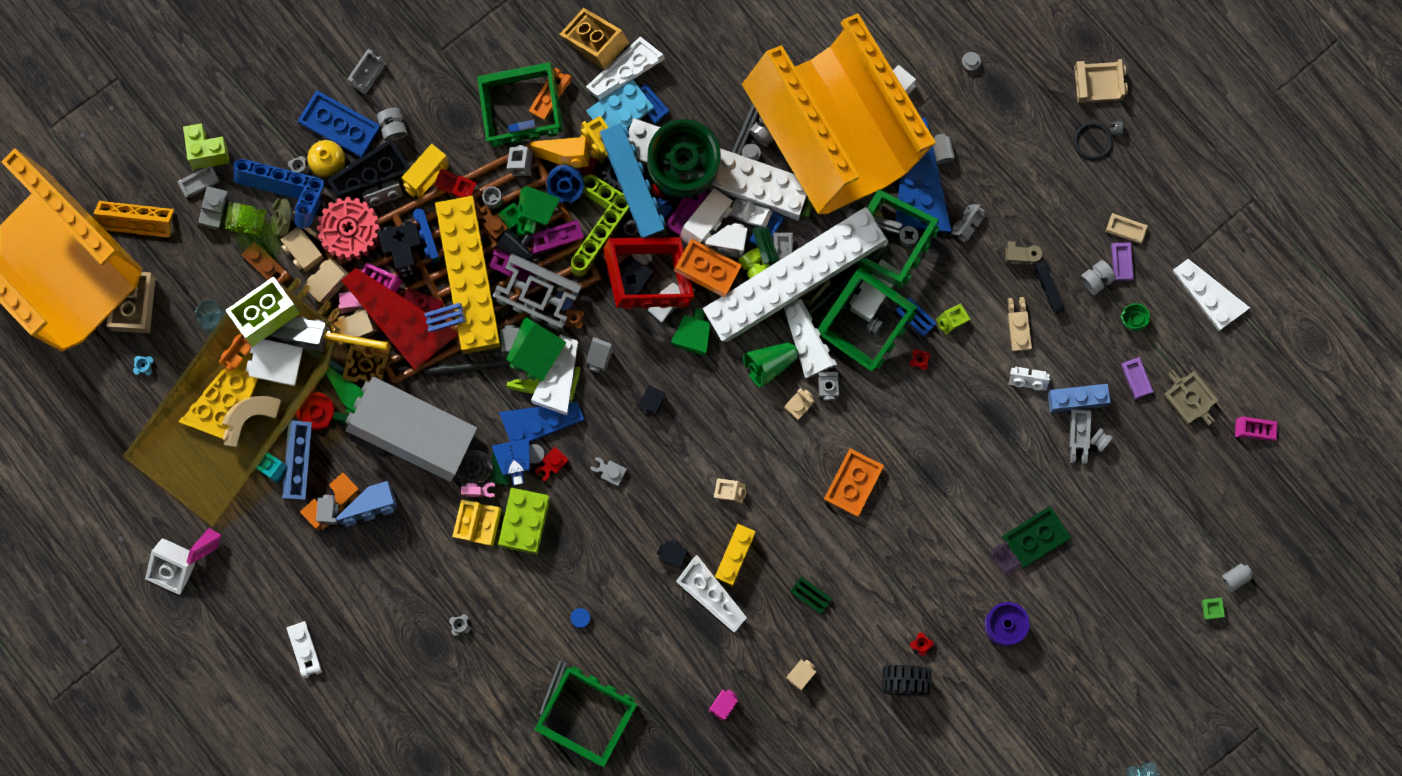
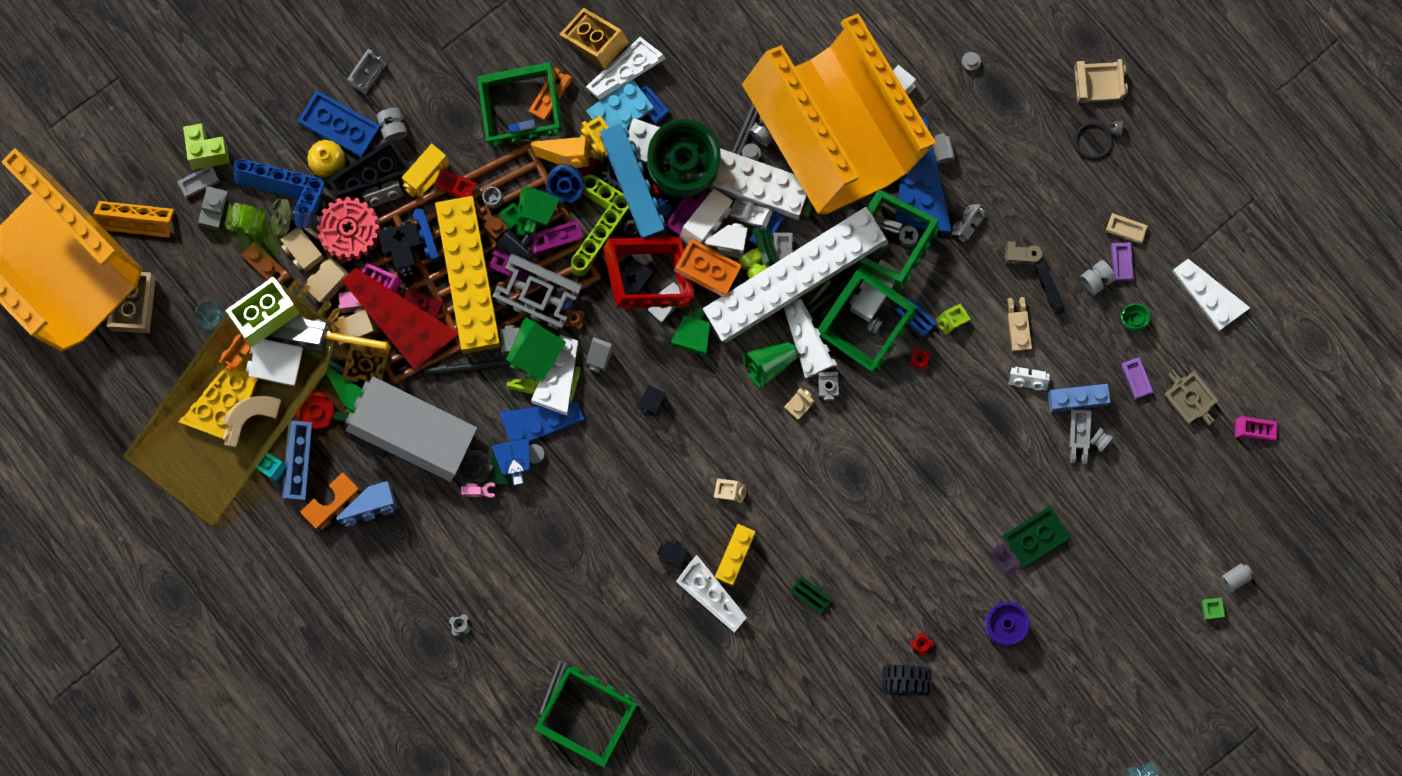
medium azure plate [133,356,153,375] -> none
white slope [145,538,195,595] -> none
dark pink slope [186,528,222,565] -> none
white plate [287,621,322,679] -> none
light grey plate [288,156,310,174] -> none
light grey brick [316,495,339,525] -> none
blue tile [424,303,466,332] -> none
yellow slope [452,499,502,546] -> none
lime brick [498,488,550,555] -> none
light grey brick [507,145,533,176] -> none
red plate [535,447,569,482] -> none
blue tile [571,608,590,628] -> none
light grey plate [590,457,627,487] -> none
dark pink brick [709,689,738,722] -> none
tan brick [786,660,816,691] -> none
orange plate [824,448,884,517] -> none

